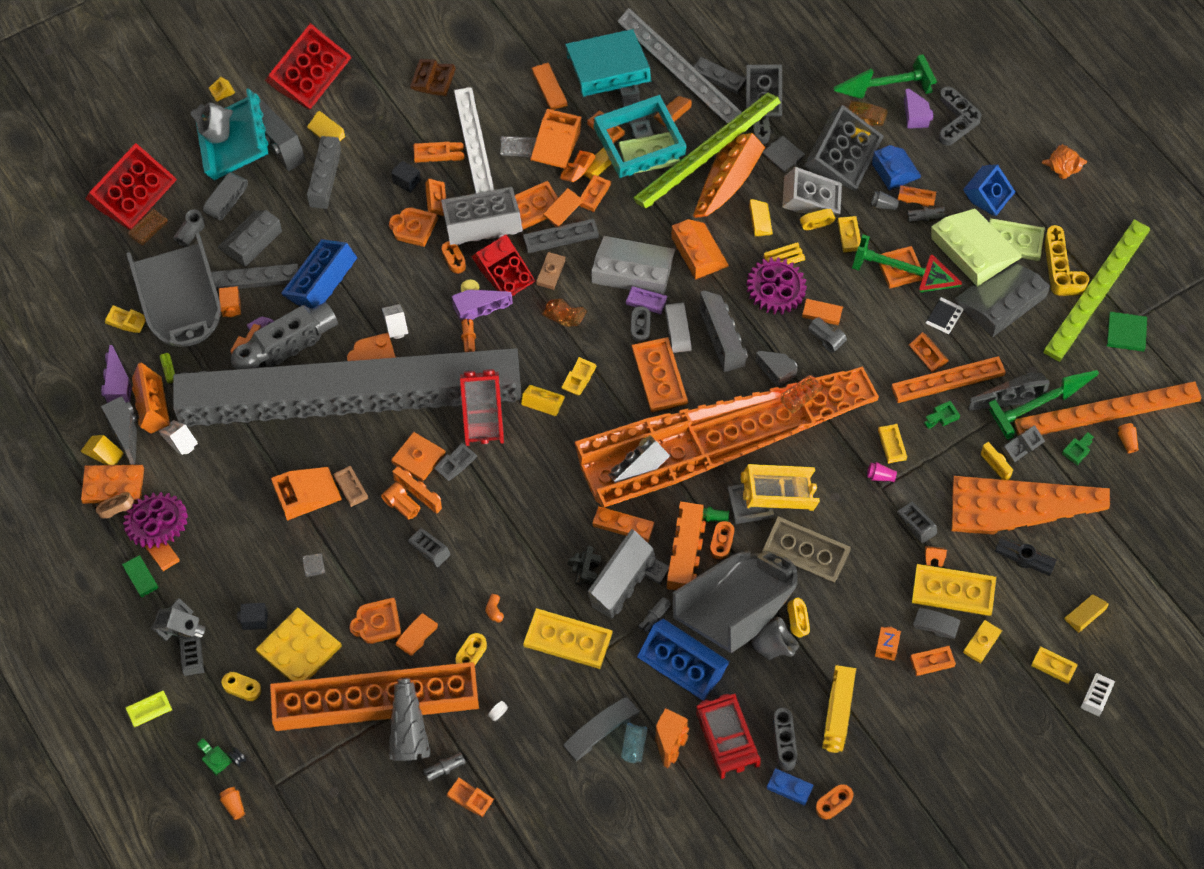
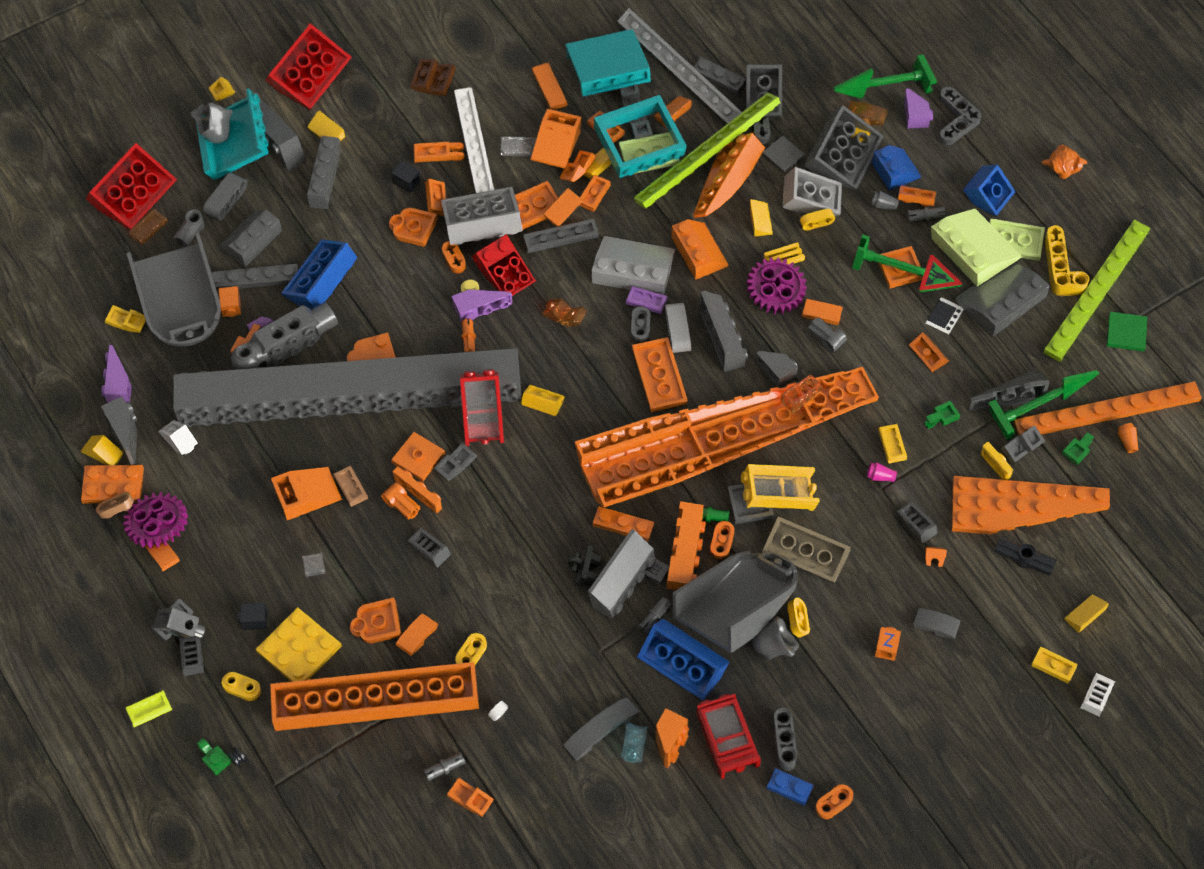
green tile [122,555,158,597] -> none
orange slope [132,363,170,434] -> none
lime piece [160,353,175,384] -> none
orange cone [219,787,245,820] -> none
white slope [382,304,408,339] -> none
dark grey cone [389,678,430,761] -> none
orange arm [485,594,504,622] -> none
yellow plate [523,608,612,669] -> none
medium nougat plate [536,252,566,290] -> none
yellow slope [562,357,597,396] -> none
slope [608,435,670,483] -> none
yellow door [822,665,856,753] -> none
yellow plate [838,216,861,252] -> none
orange plate [891,356,1005,403] -> none
orange plate [910,646,956,676] -> none
yellow plate [912,564,996,616] -> none
yellow plate [963,620,1002,664] -> none

